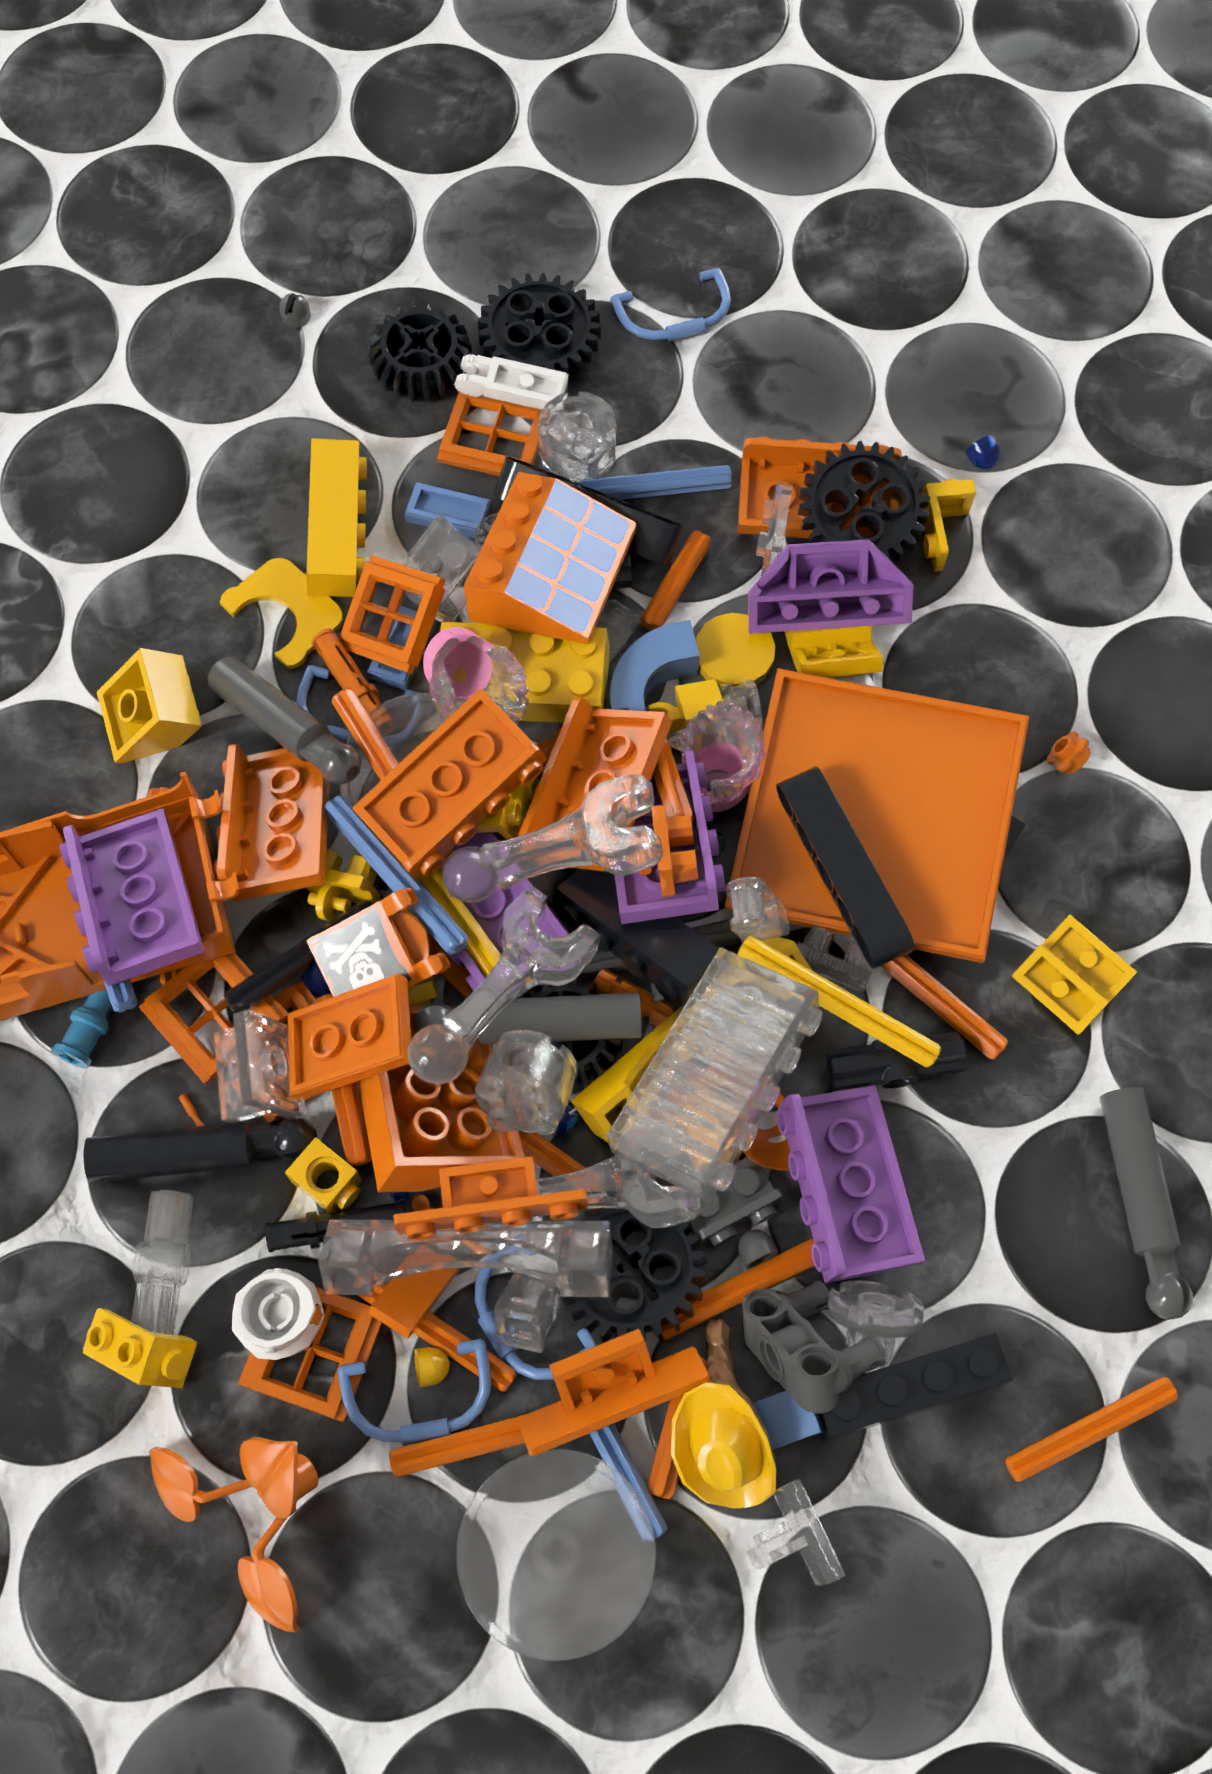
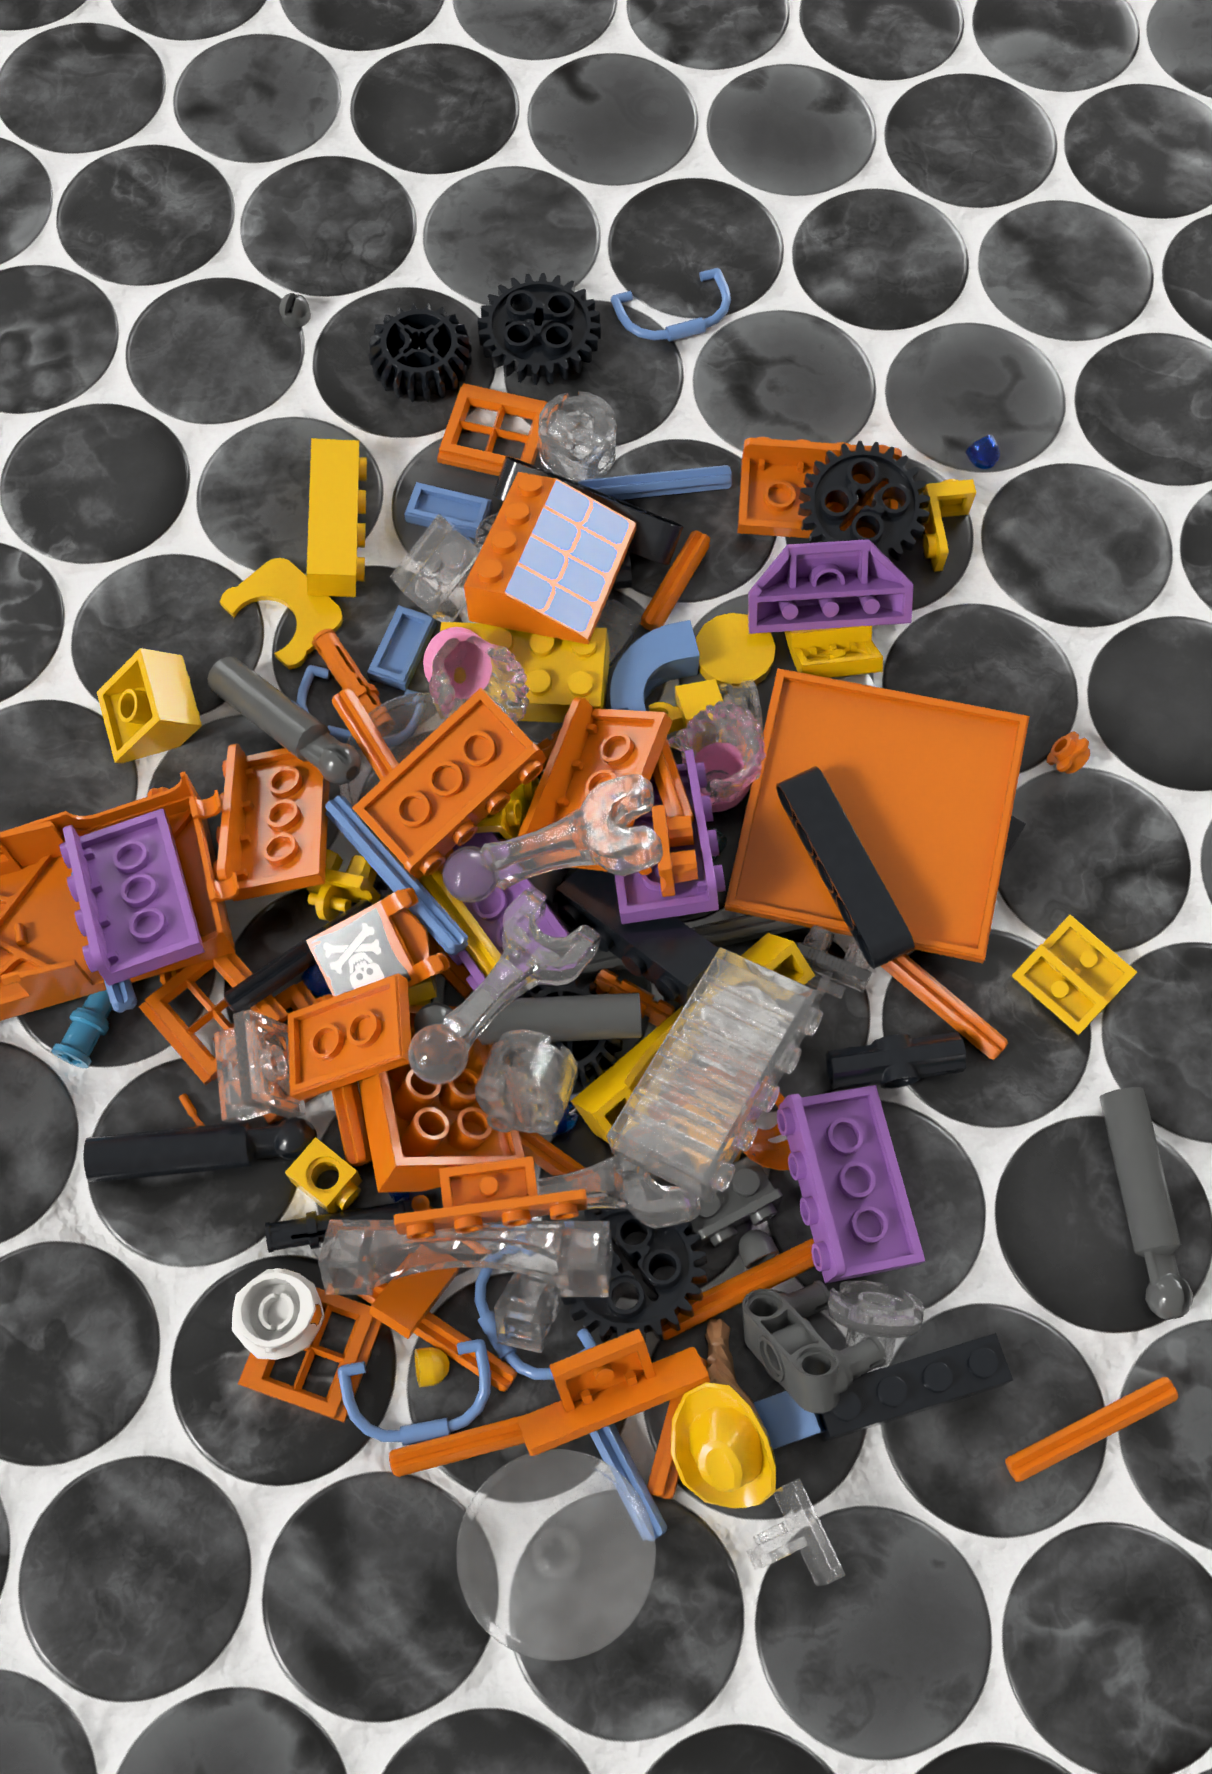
yellow bracket [83,1308,198,1388] -> none
clear piece [131,1190,193,1335] -> none
orange plant [149,1437,318,1632] -> none
orange piece [339,555,446,674] -> none
white hinge [454,354,569,414] -> none
clear piece [725,877,789,942] -> none
yellow axle [737,936,941,1067] -> none
clear wing [756,484,793,576] -> none

